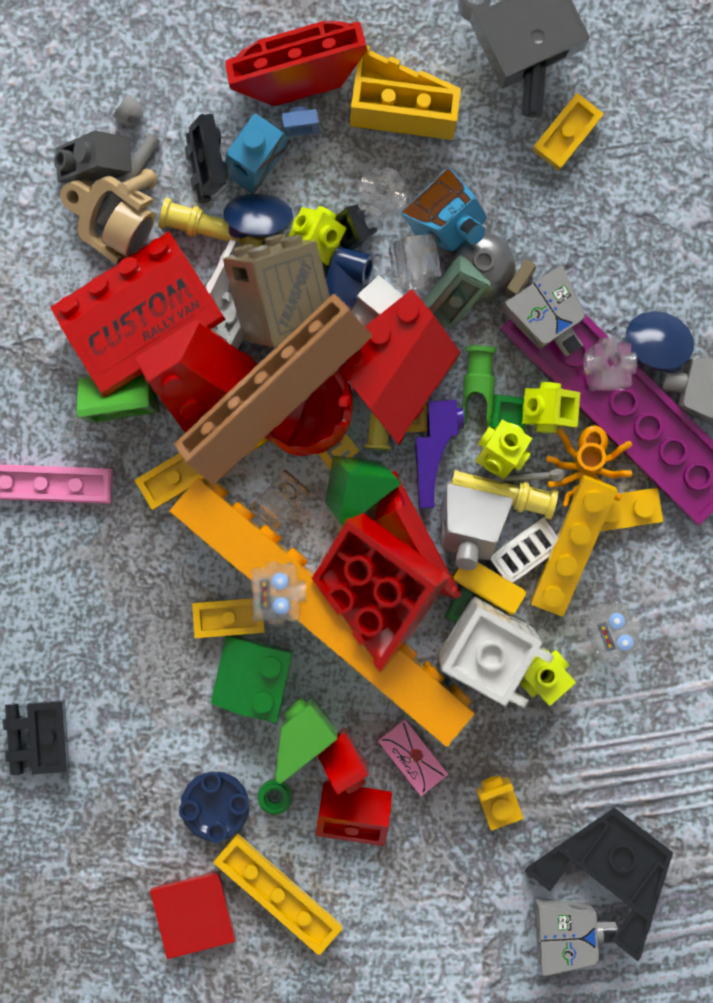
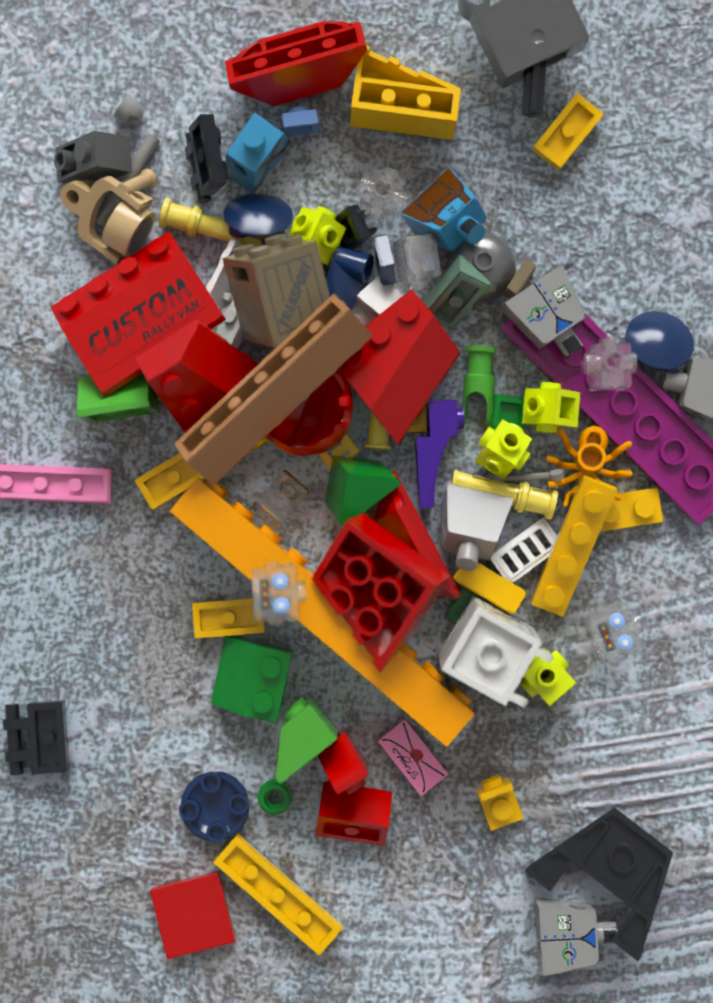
none -> tile [374,235,395,286]

